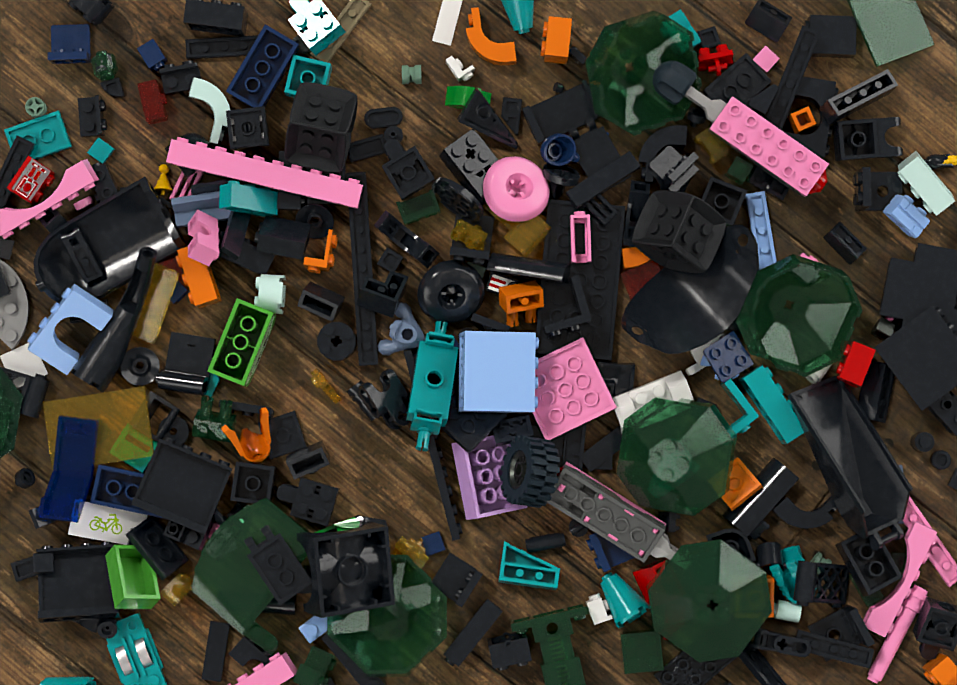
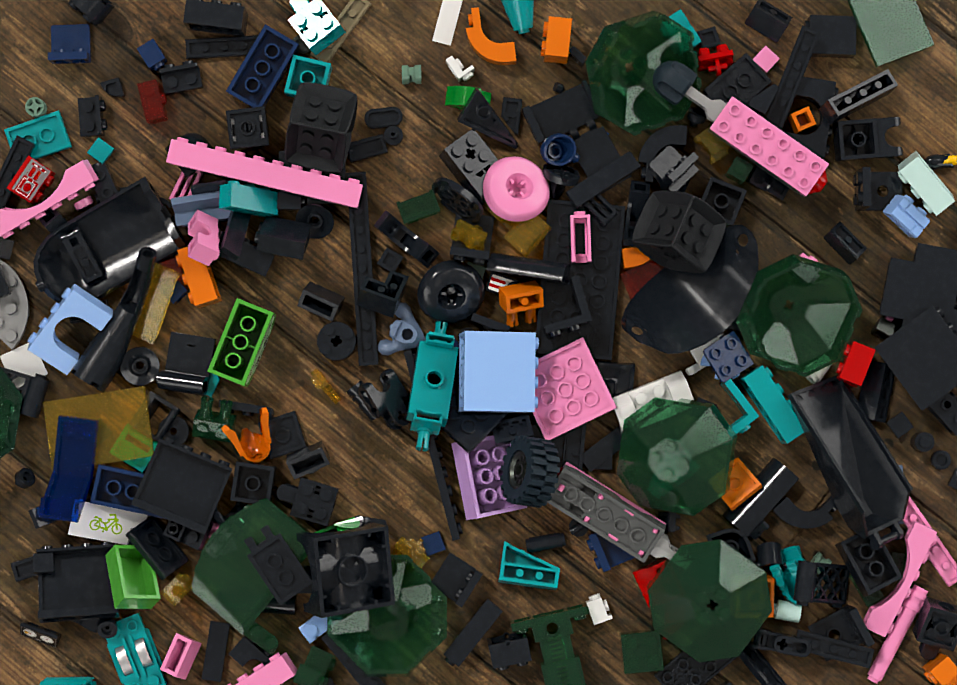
clear green head [91,50,118,81] -> none
yellow piece [154,164,173,196] -> none
light aqua arch [188,77,230,144] -> none
light aqua brick [254,274,286,314] -> none
orange bracket [303,229,338,274] -> none
black brick [382,139,435,201] -> none
teal cone [600,572,651,629] -> none
light blue tile [745,191,777,270] -> none
none -> black slope [20,621,61,647]
none -> bright pink piece [160,633,202,680]
none -> black tile [886,411,913,439]

